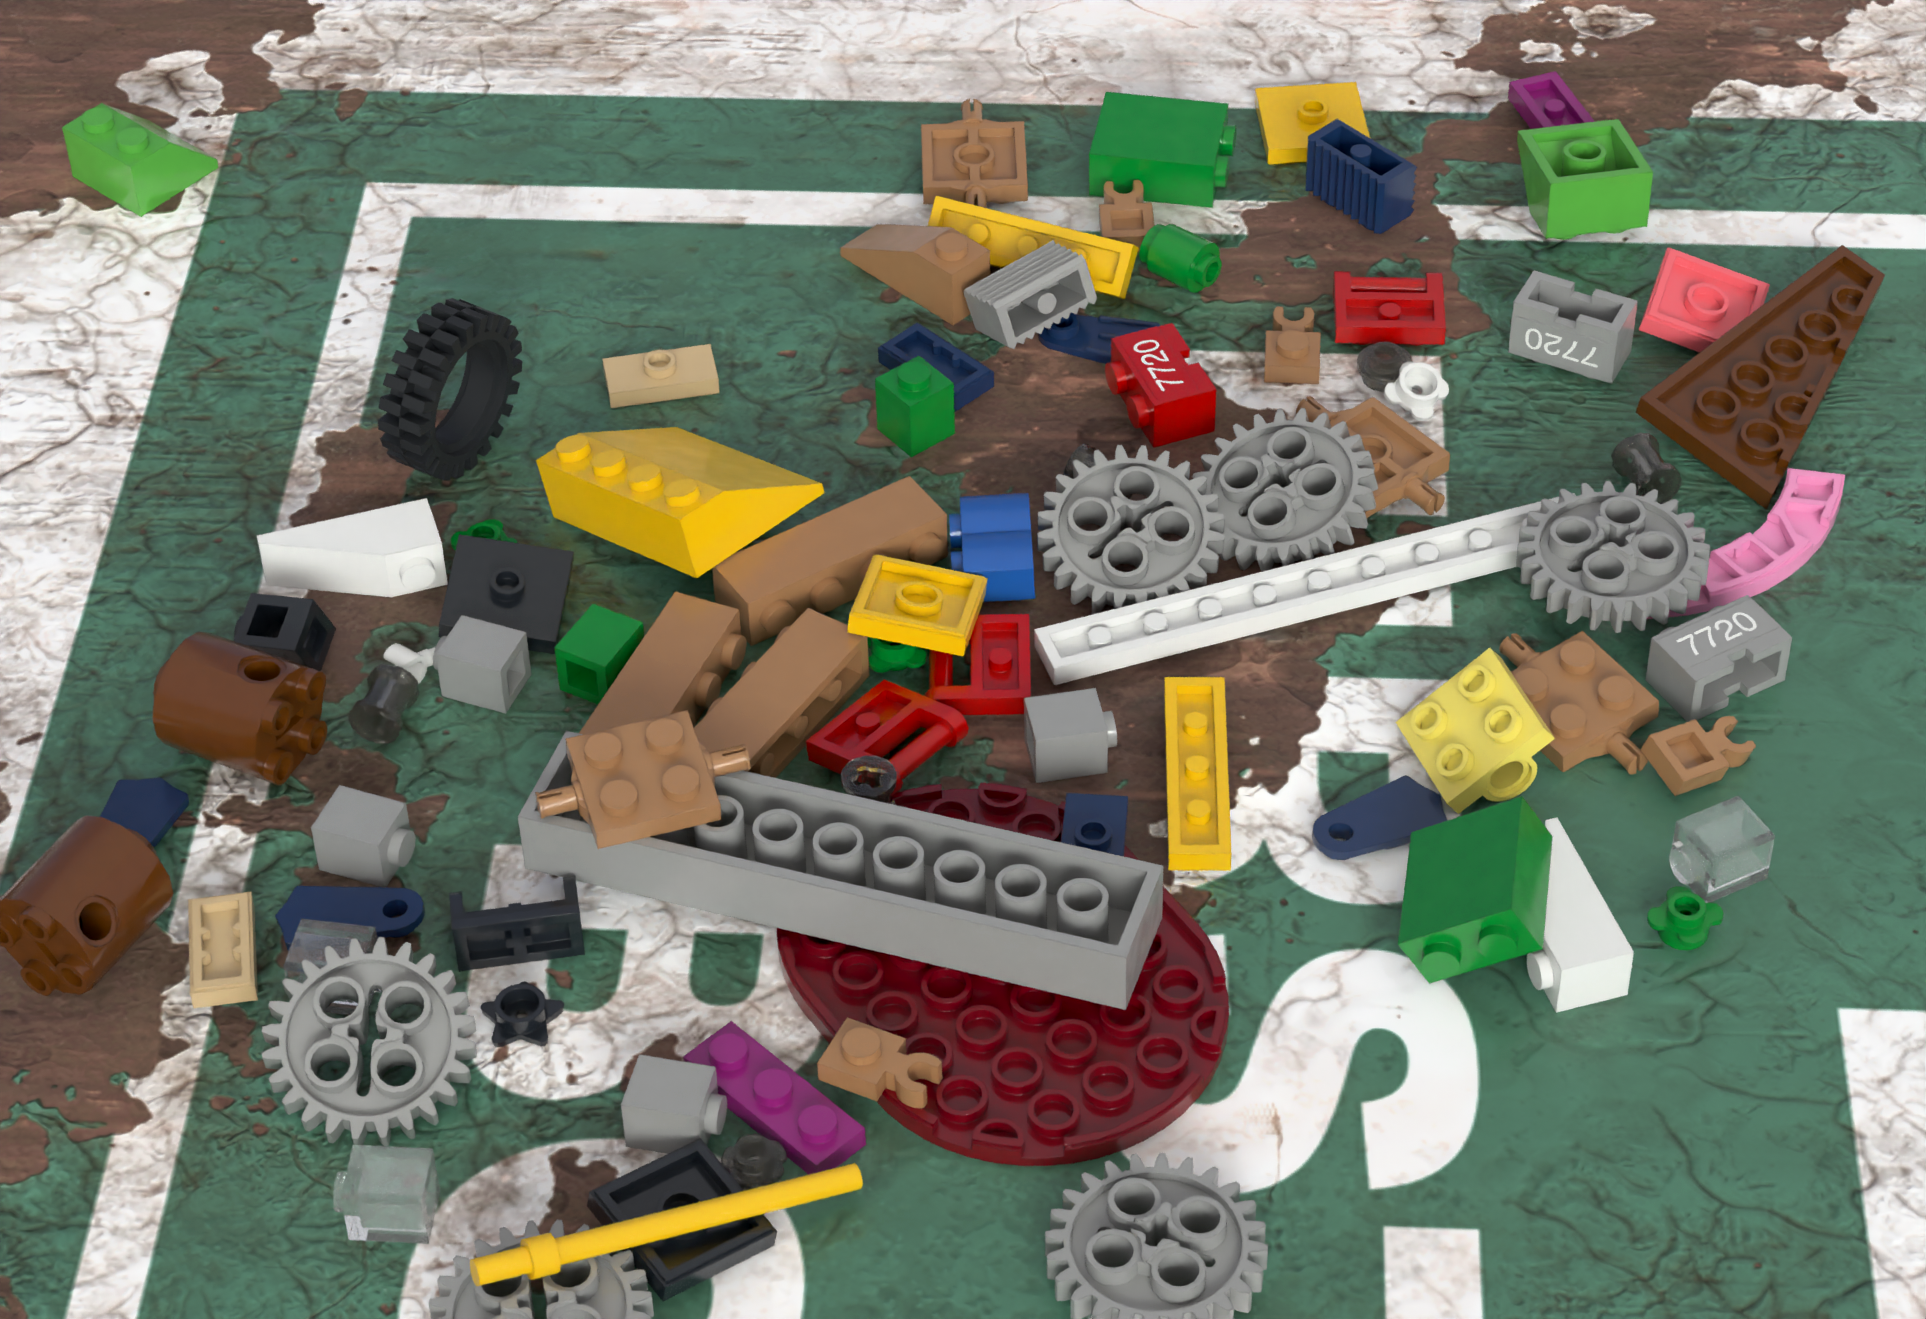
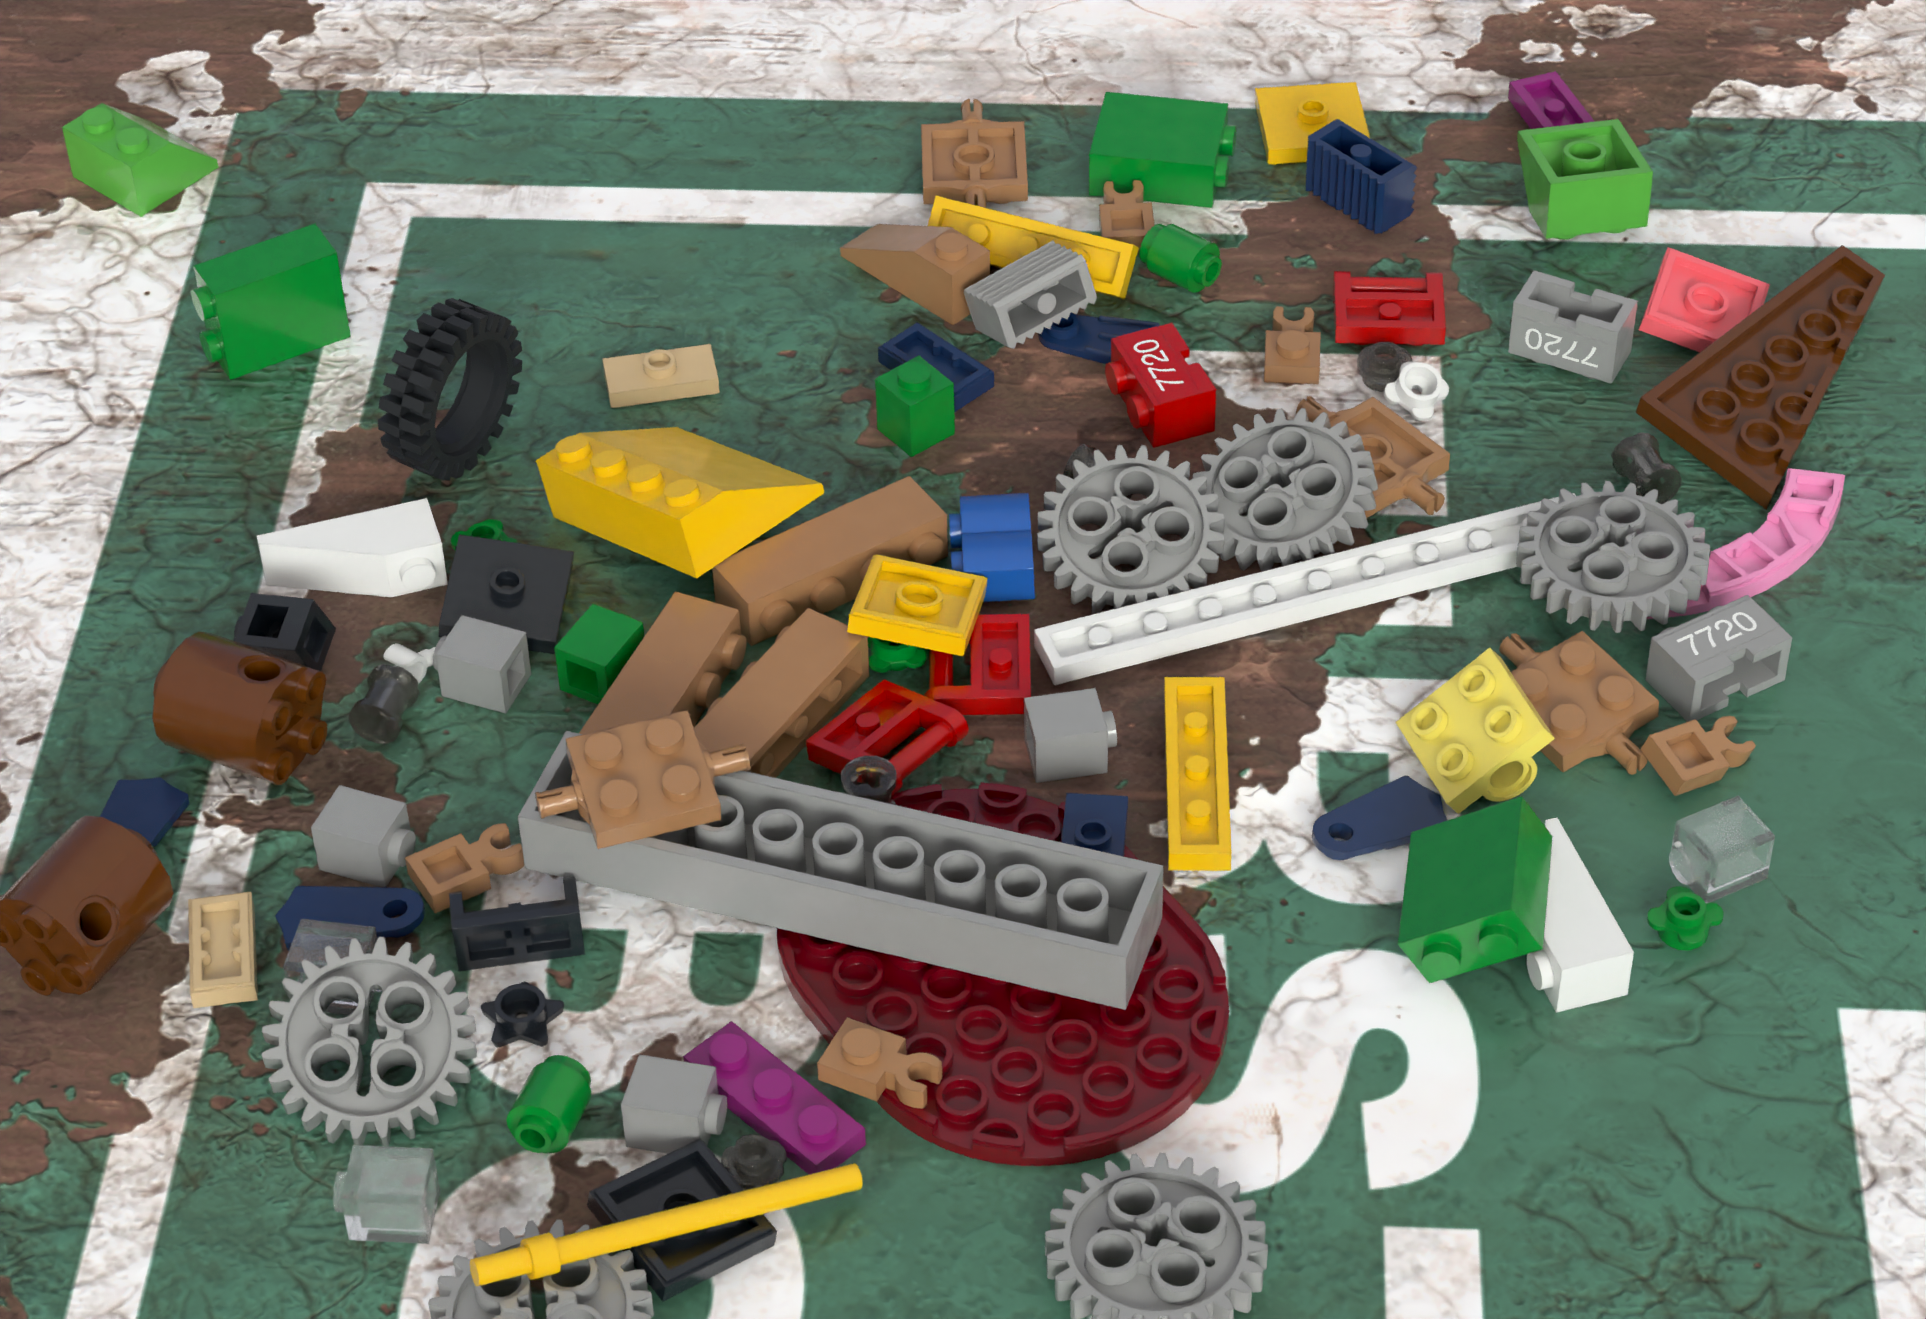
none -> green brick [191,223,351,380]
none -> medium nougat plate [405,823,524,913]
none -> green brick [507,1055,591,1153]

